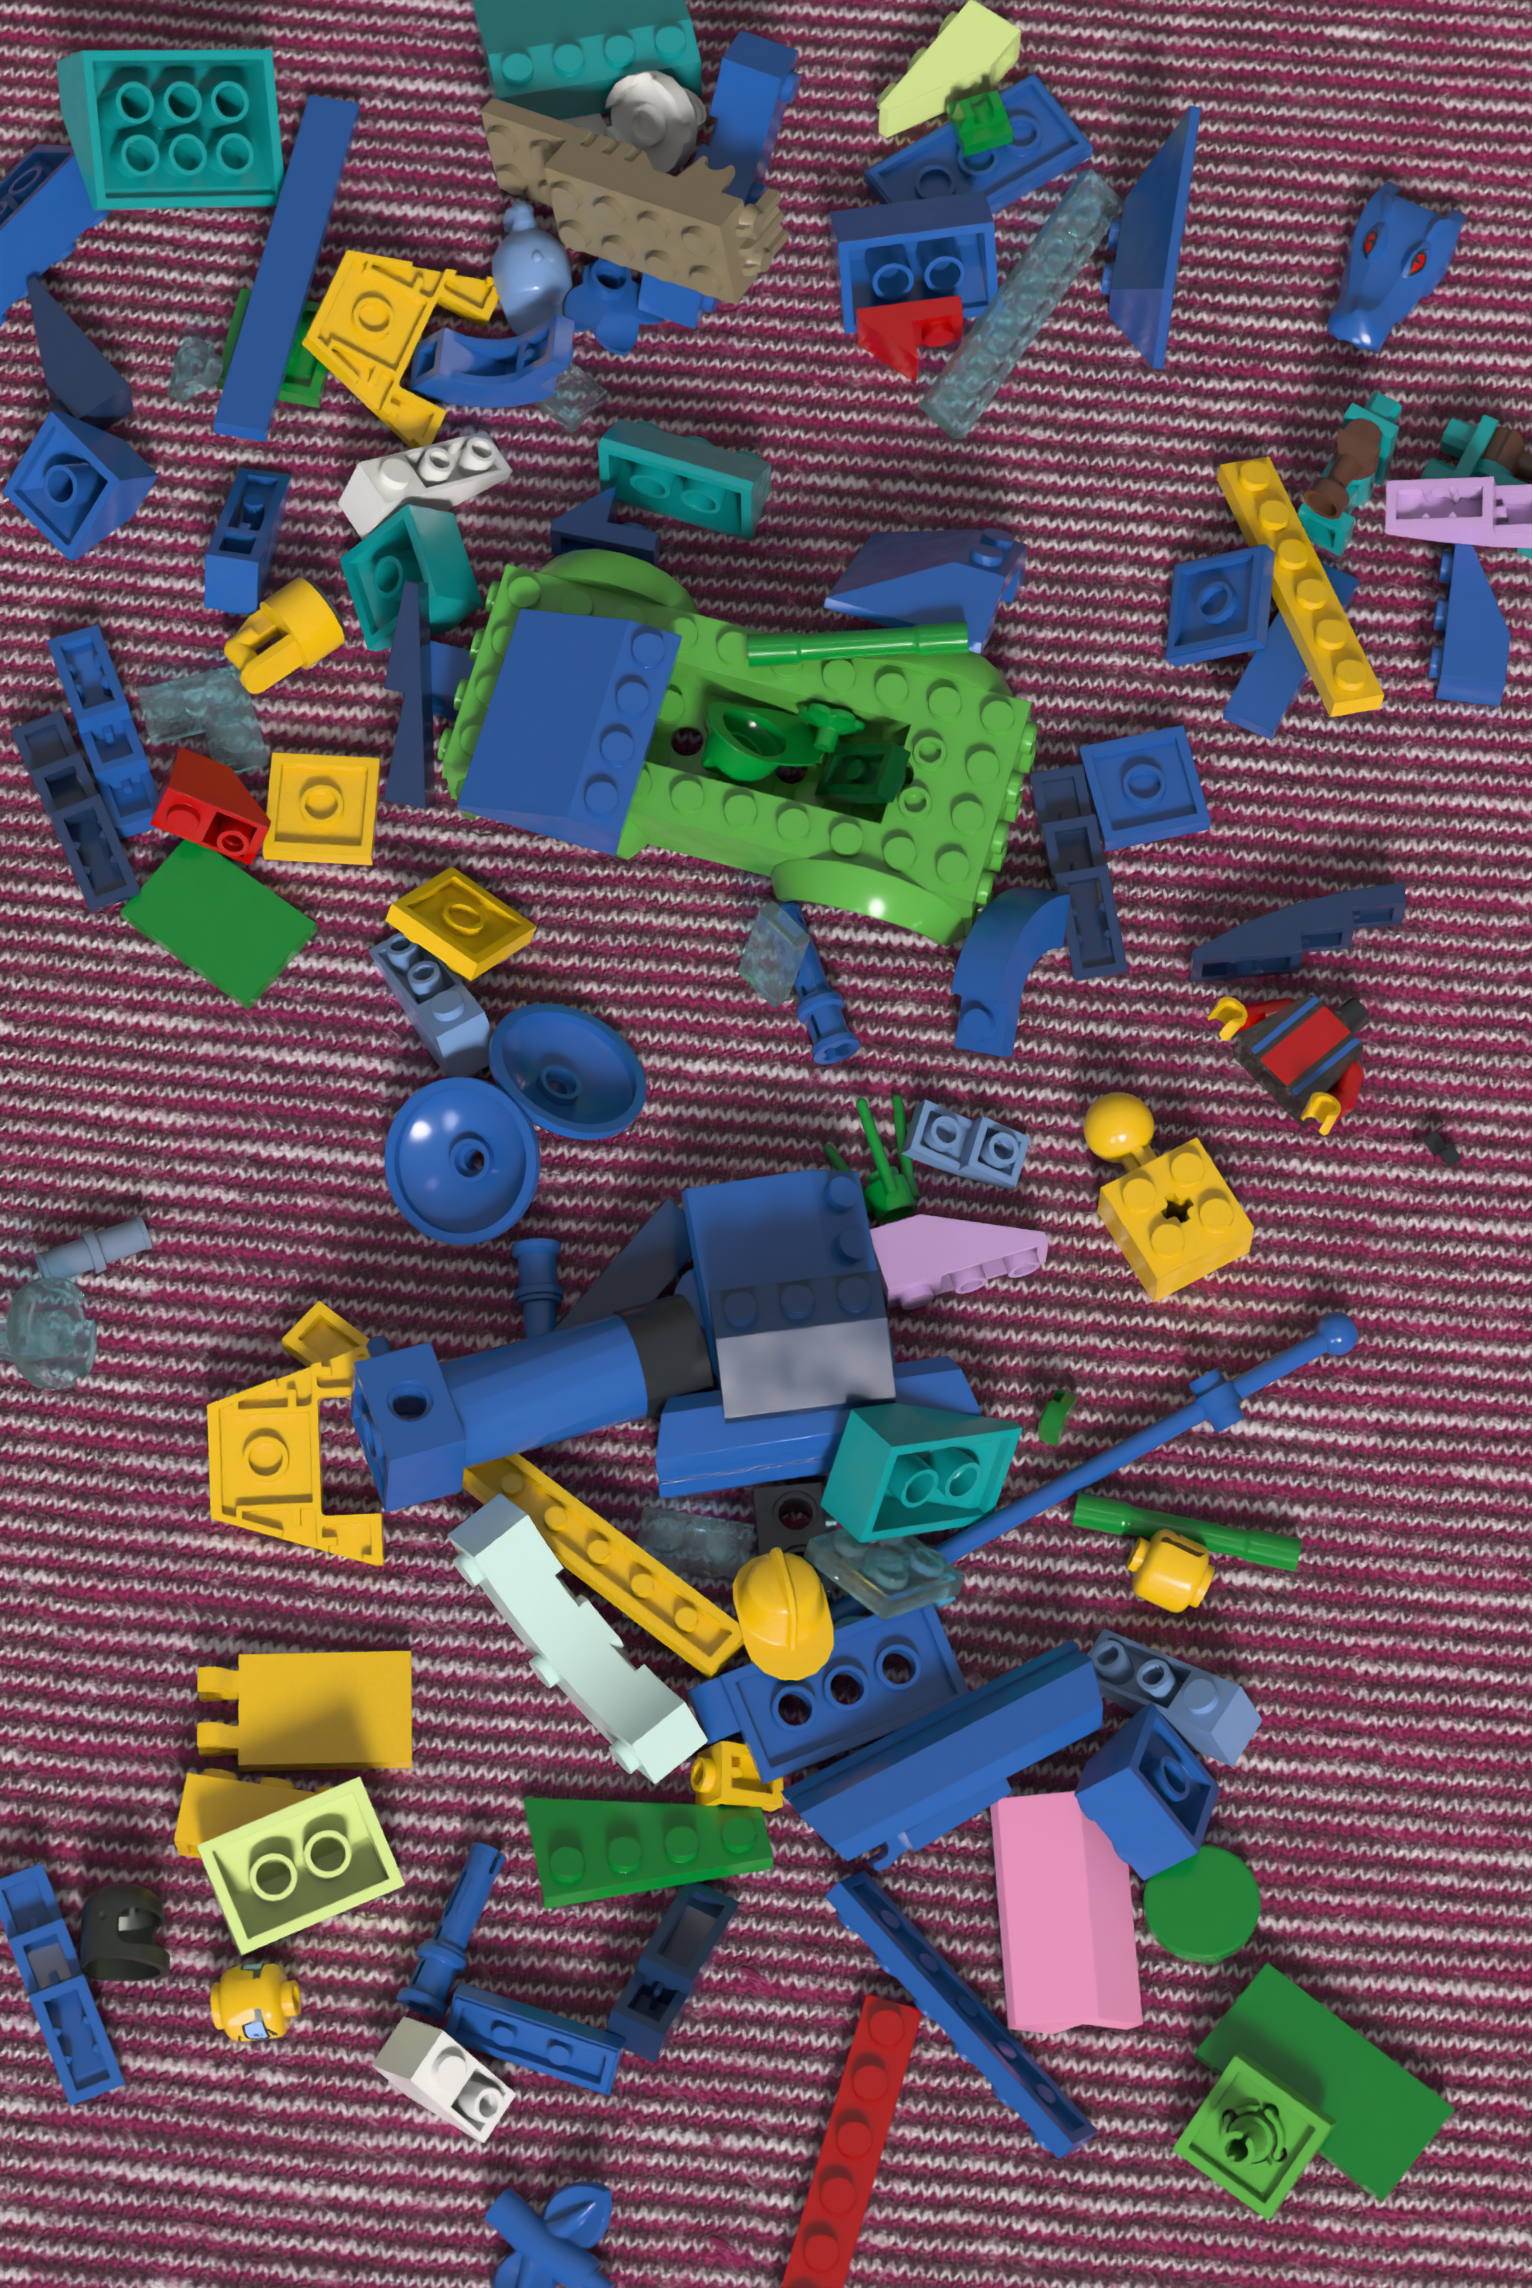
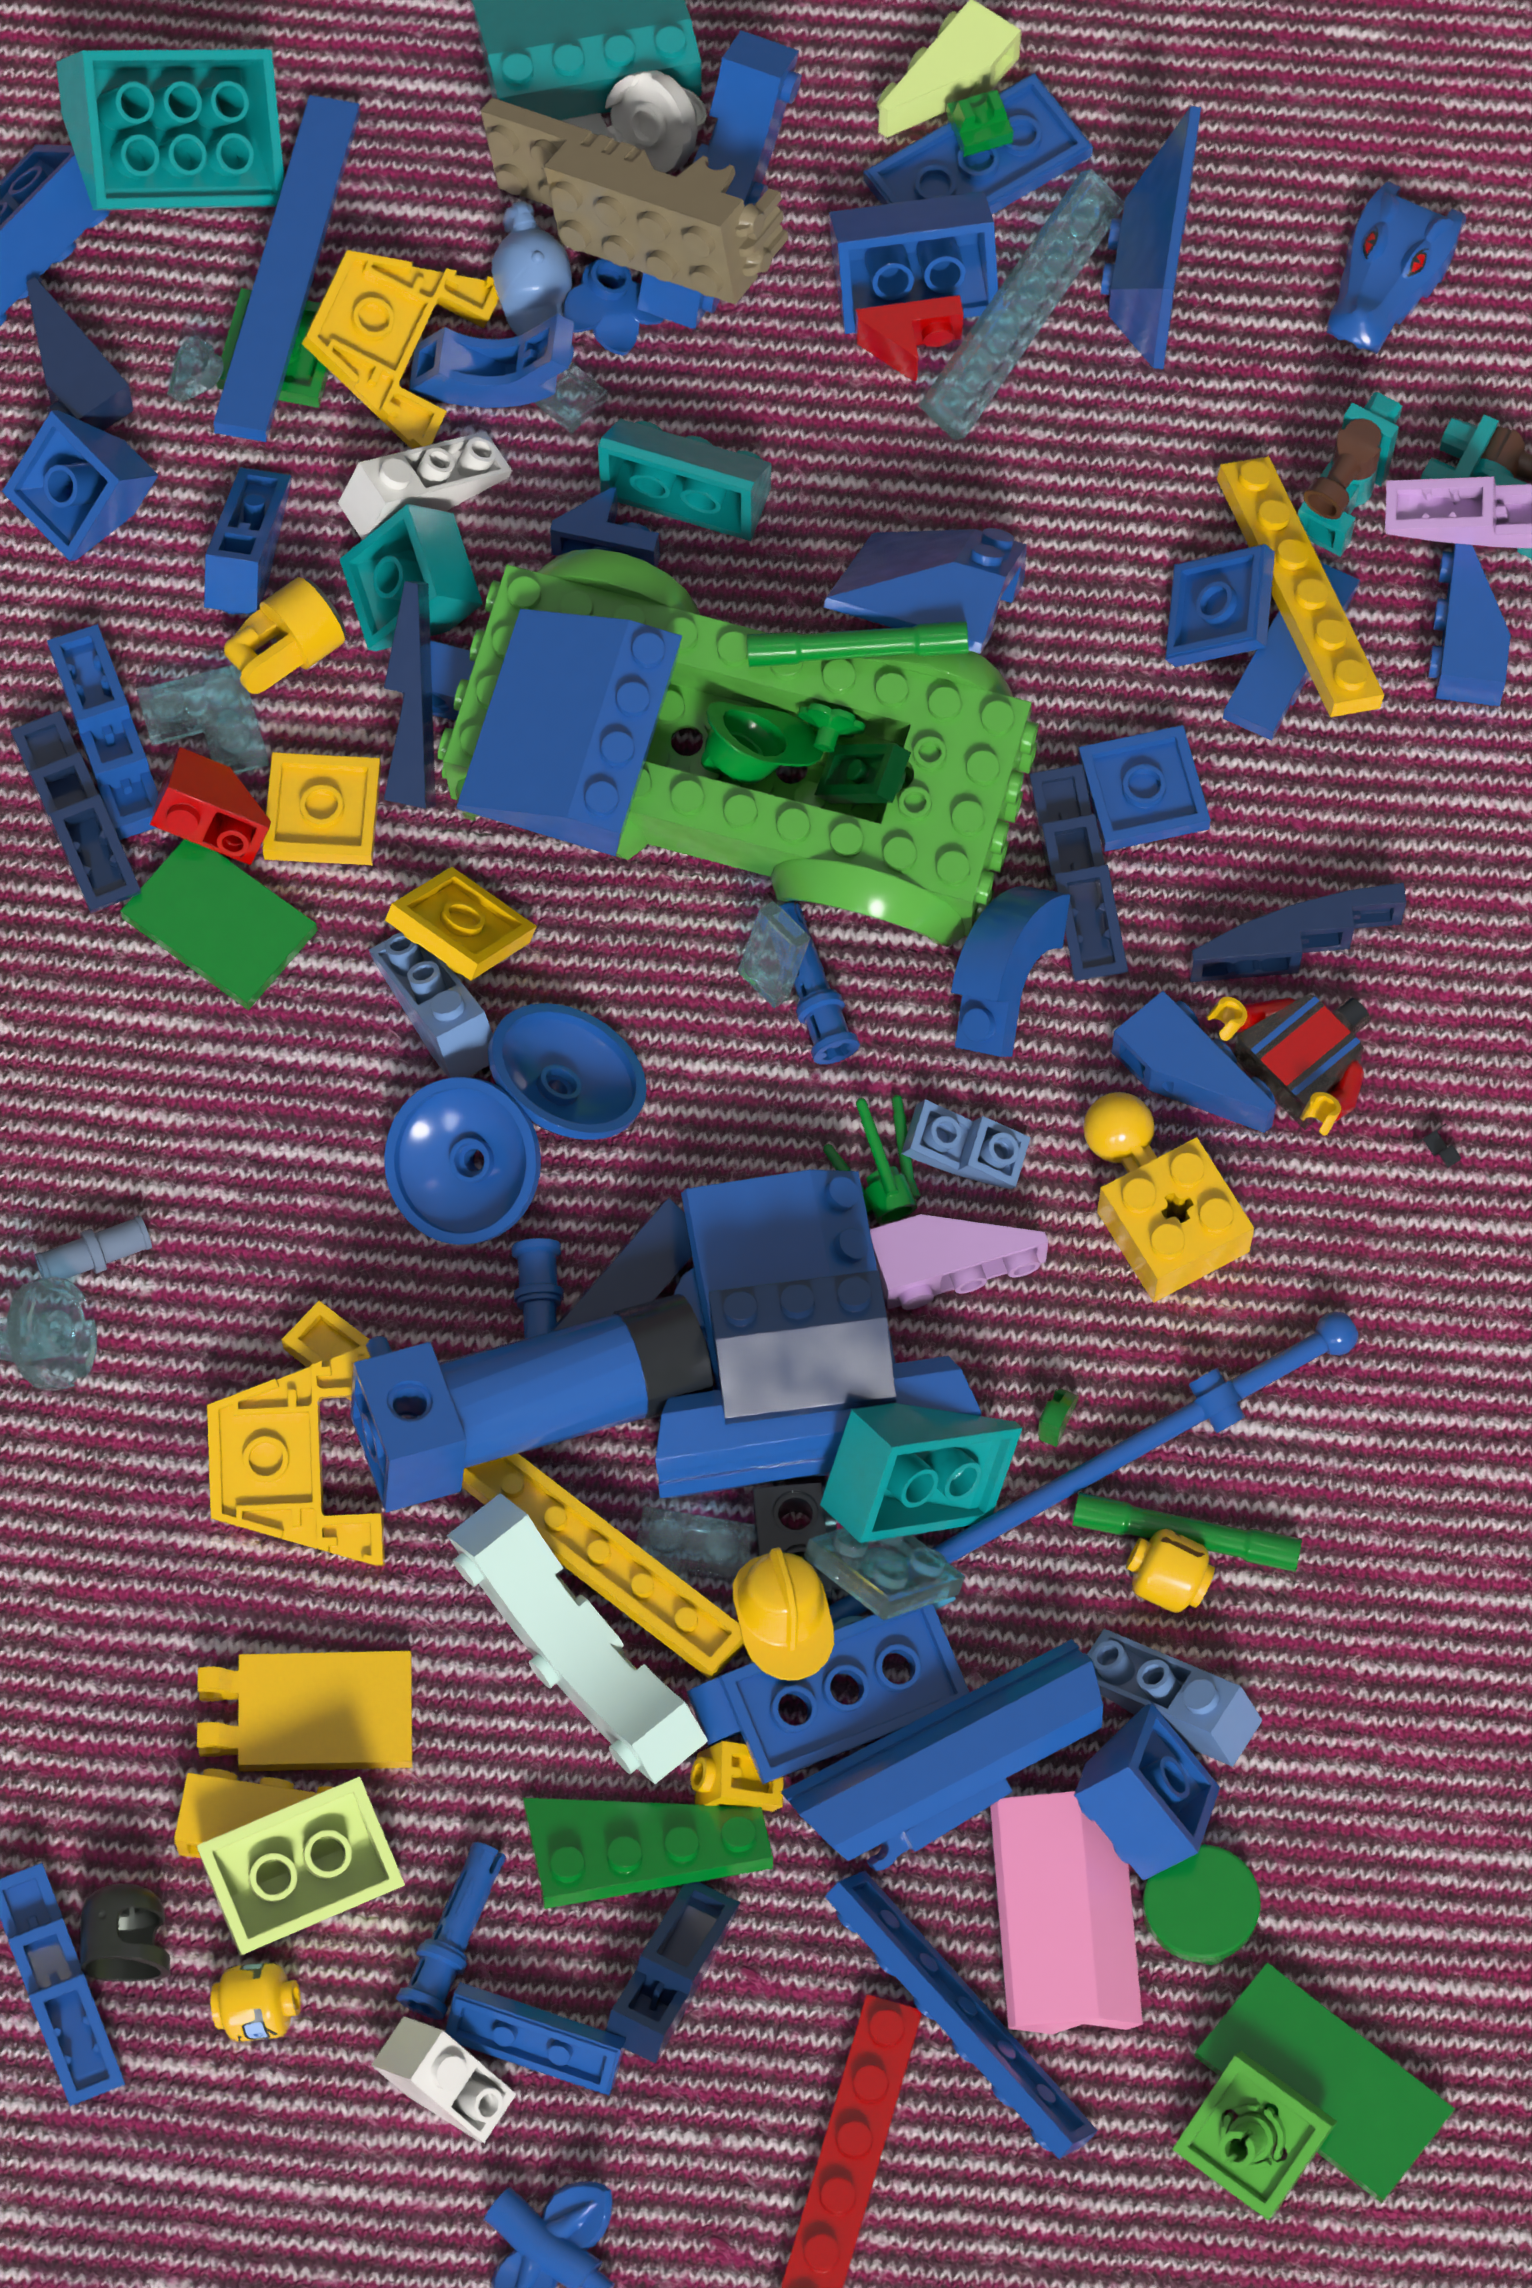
none -> blue slope [1111,991,1277,1133]

